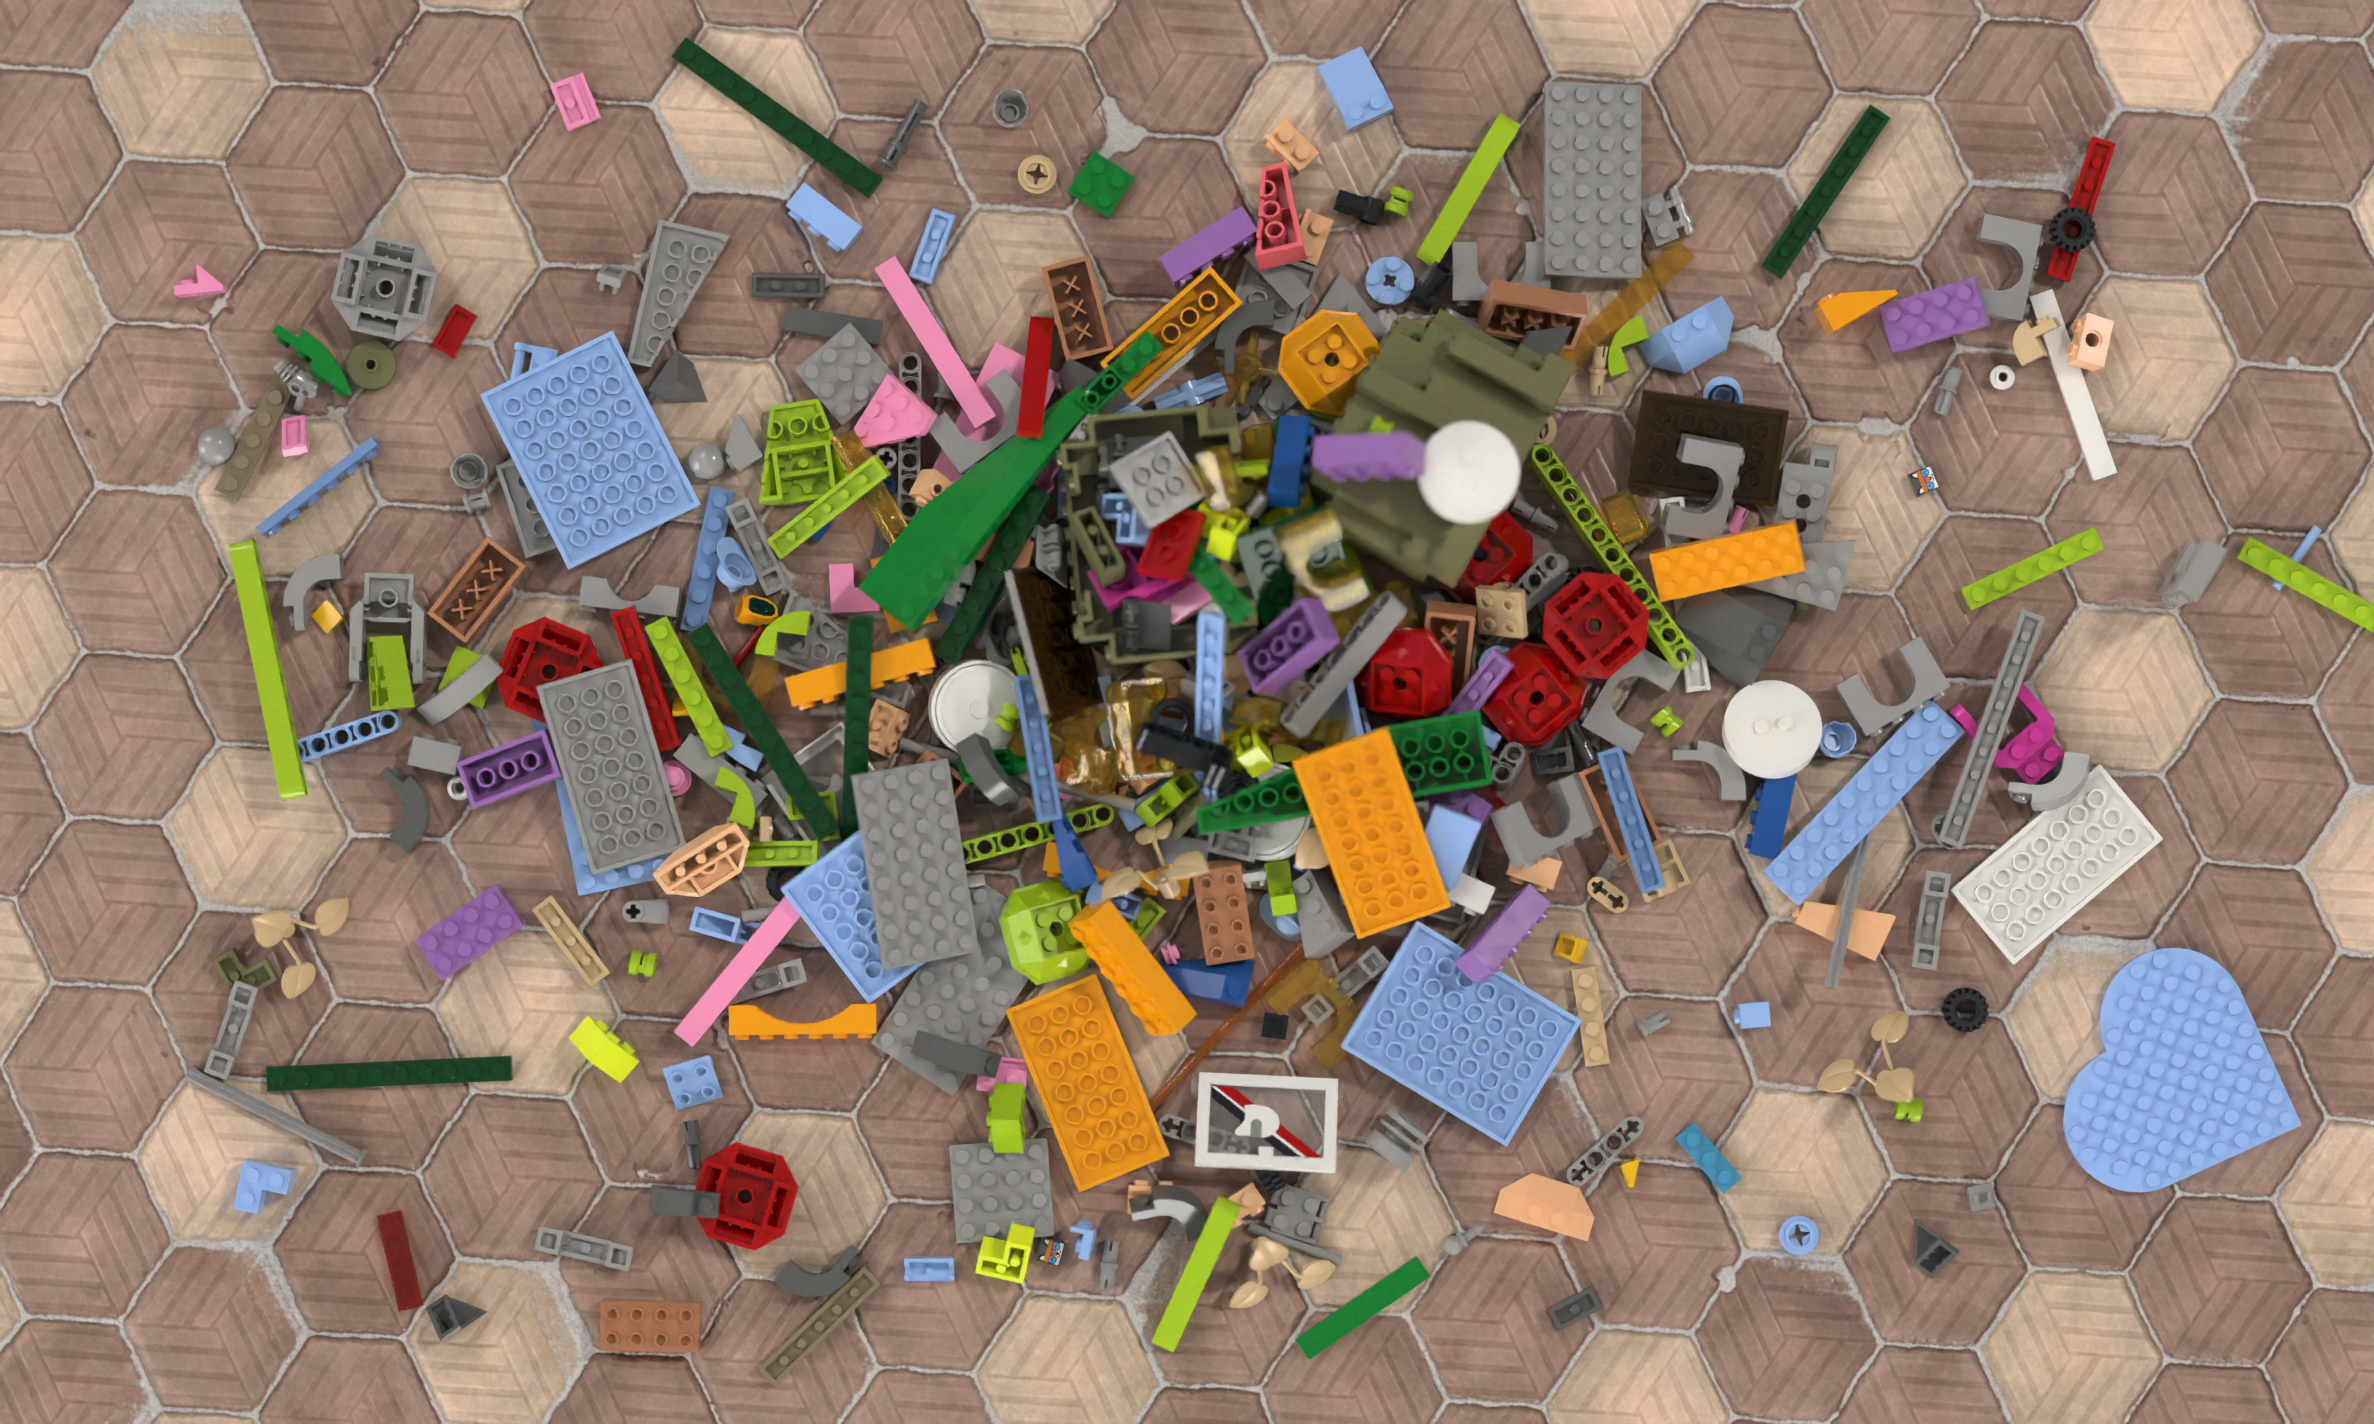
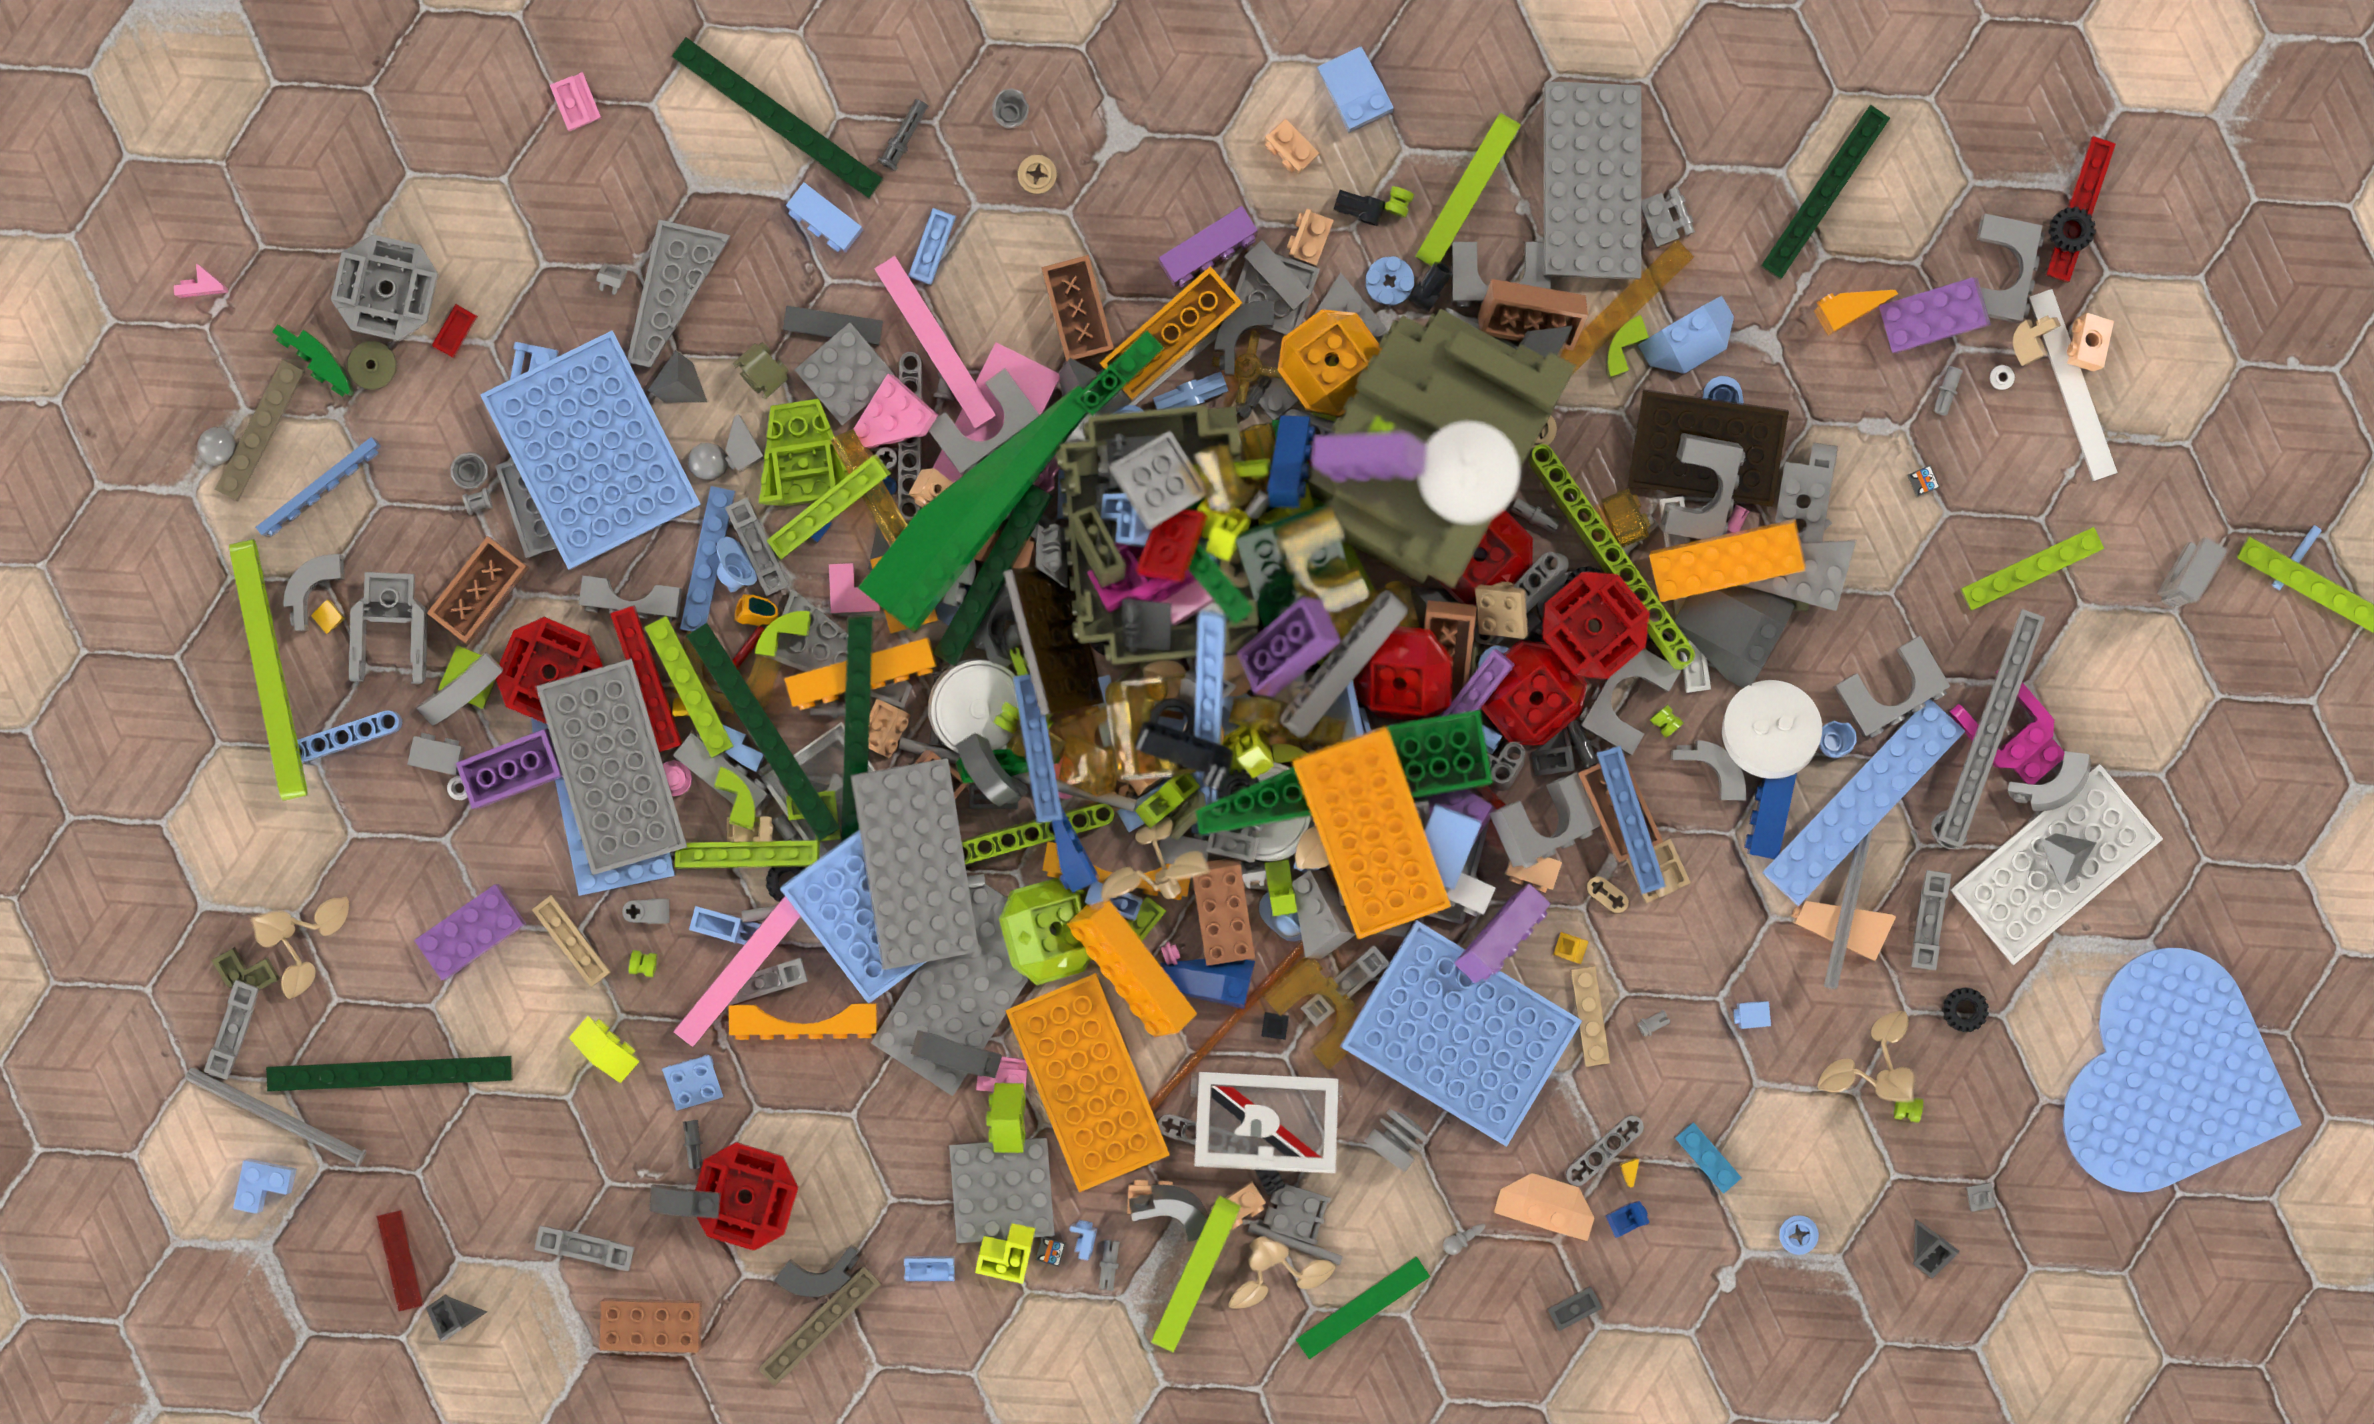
light grey piece [274,358,318,411] -> none
bright pink tile [281,415,310,457] -> none
lime wedge [366,635,415,711] -> none
dark grey arch [379,767,430,853] -> none
light nougat wedge [653,822,749,897] -> none
dark grey tile [752,273,826,299] -> none
red tile [1017,316,1055,438] -> none
green plate [1068,151,1135,219] -> none
coral wedge [1255,162,1307,270] -> none
tan pin [1588,344,1609,395] -> none
none -> olive brick [733,342,789,399]
none -> blue bracket [1605,1201,1650,1238]
none -> slope [2041,833,2097,886]

